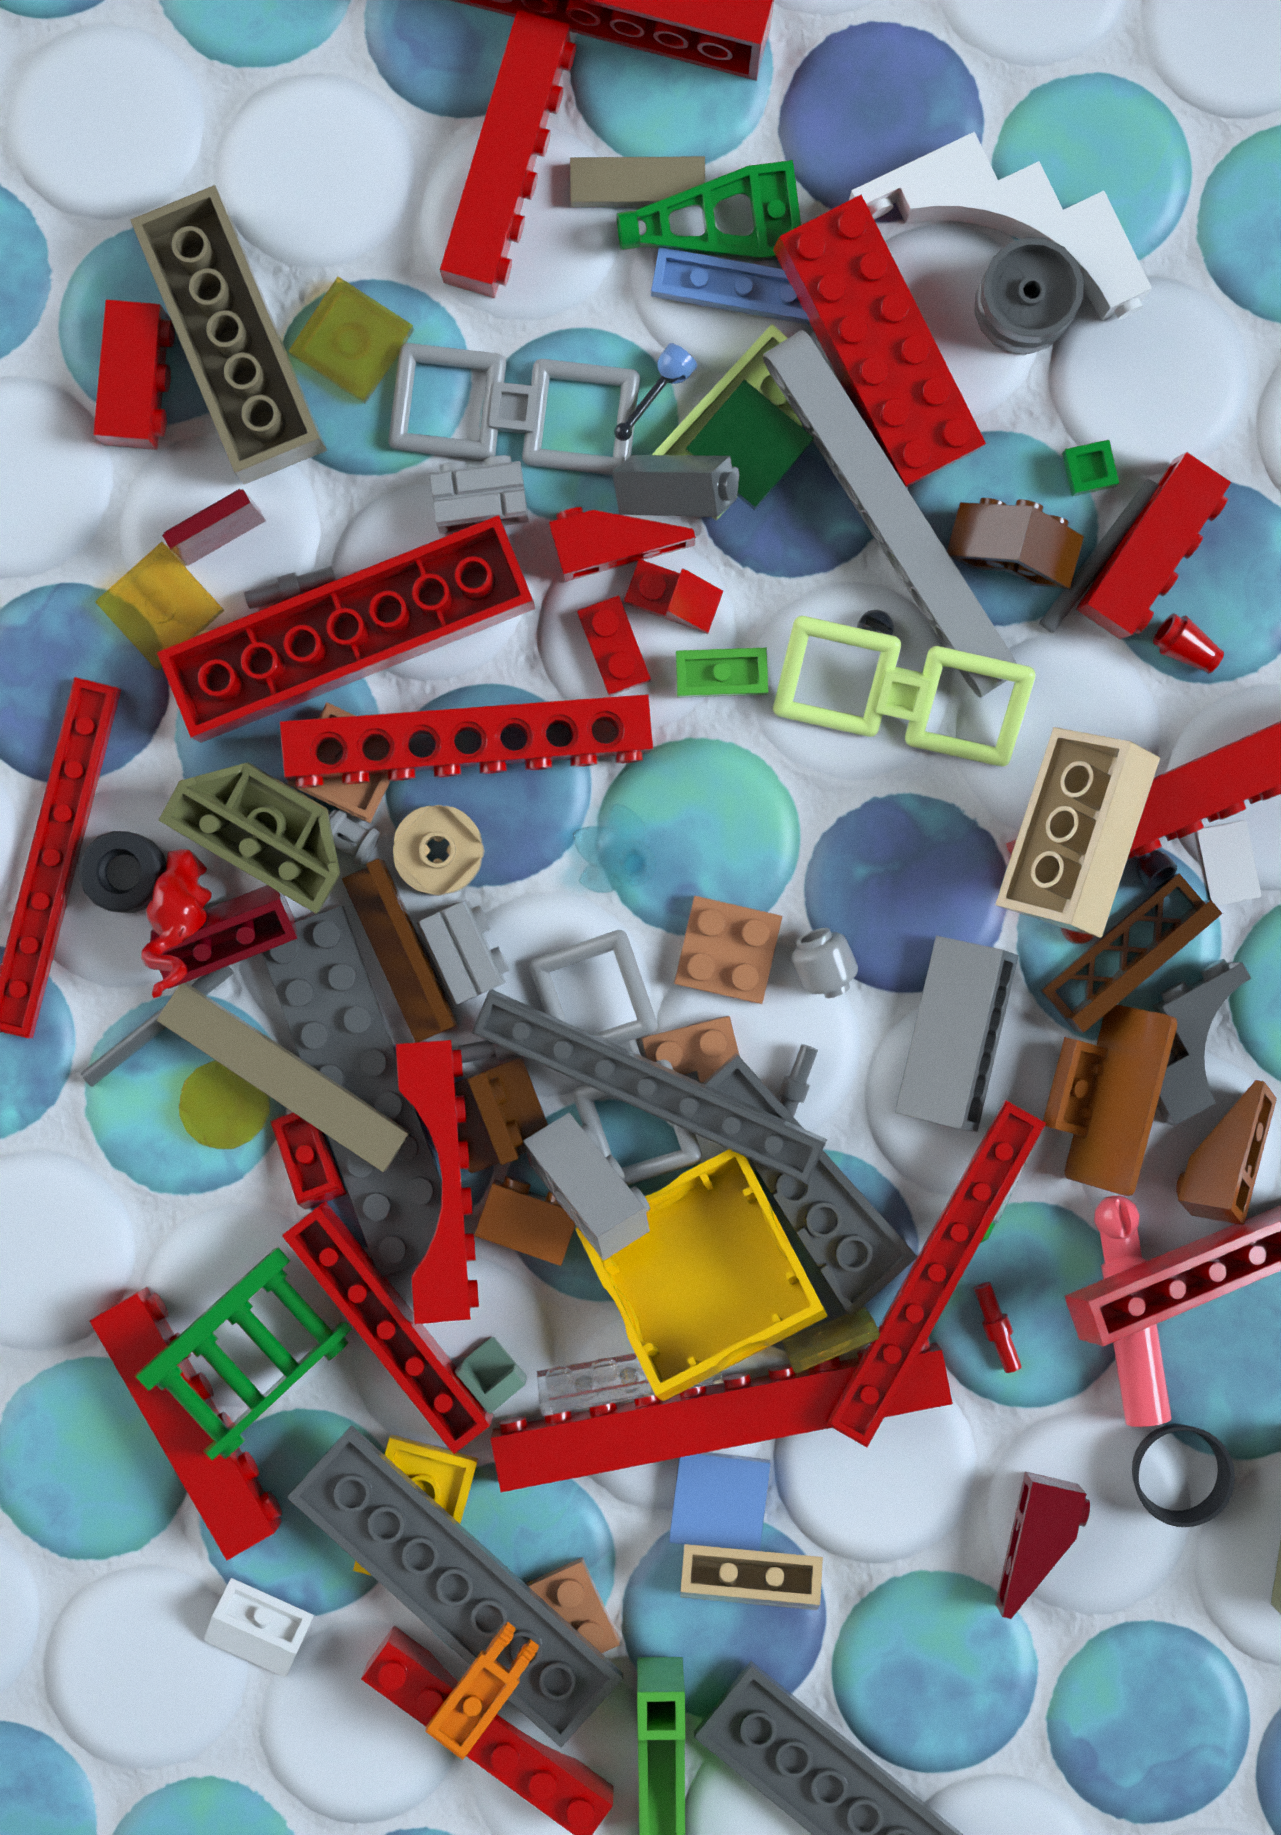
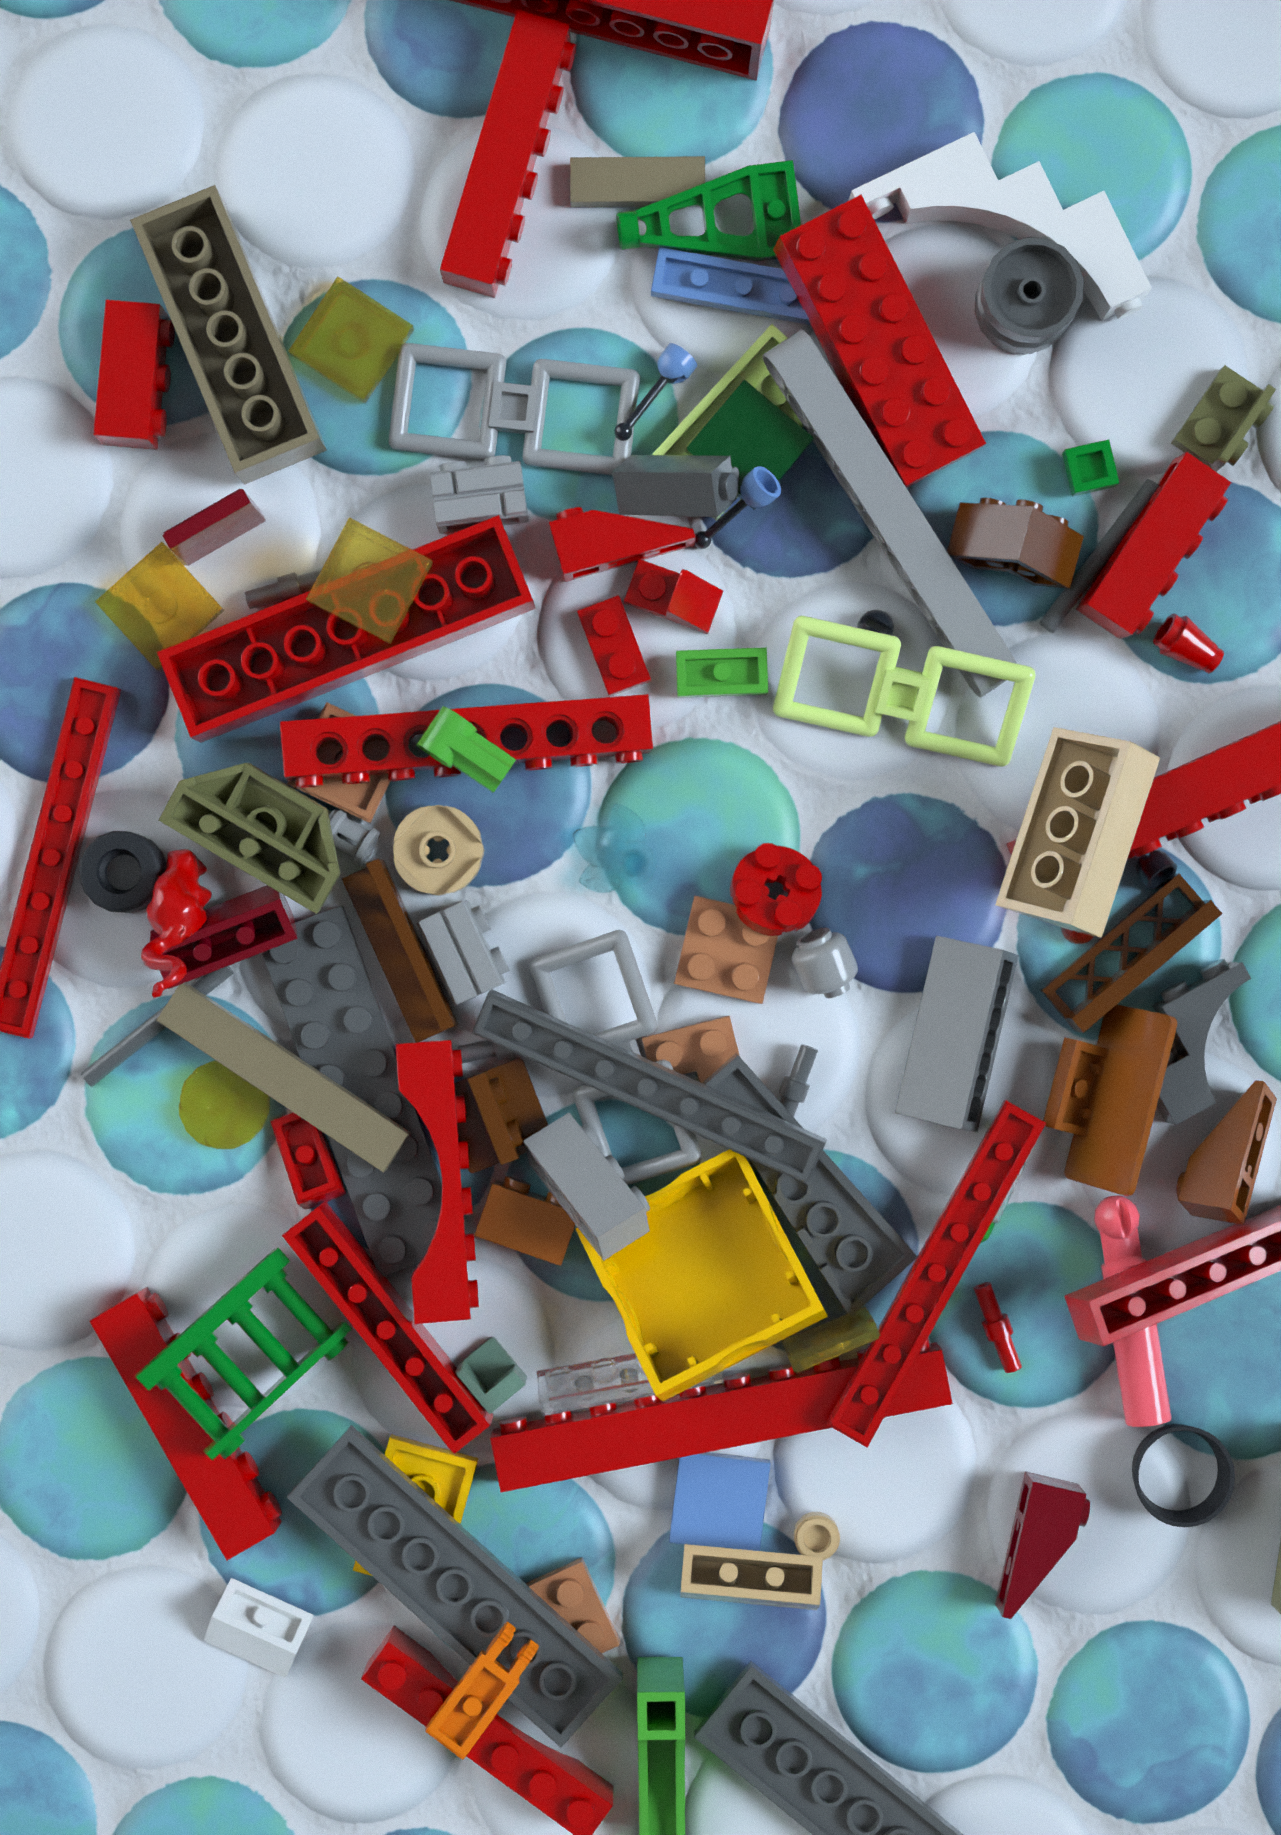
white sticker [1197,820,1262,906] -> none
none -> clear yellow tile [306,517,433,644]
none -> bright green piece [416,706,516,793]
none -> medium blue hinge [695,466,781,549]
none -> red plate [730,843,822,936]
none -> tan tile [793,1512,840,1560]
none -> olive bracket [1171,365,1276,472]

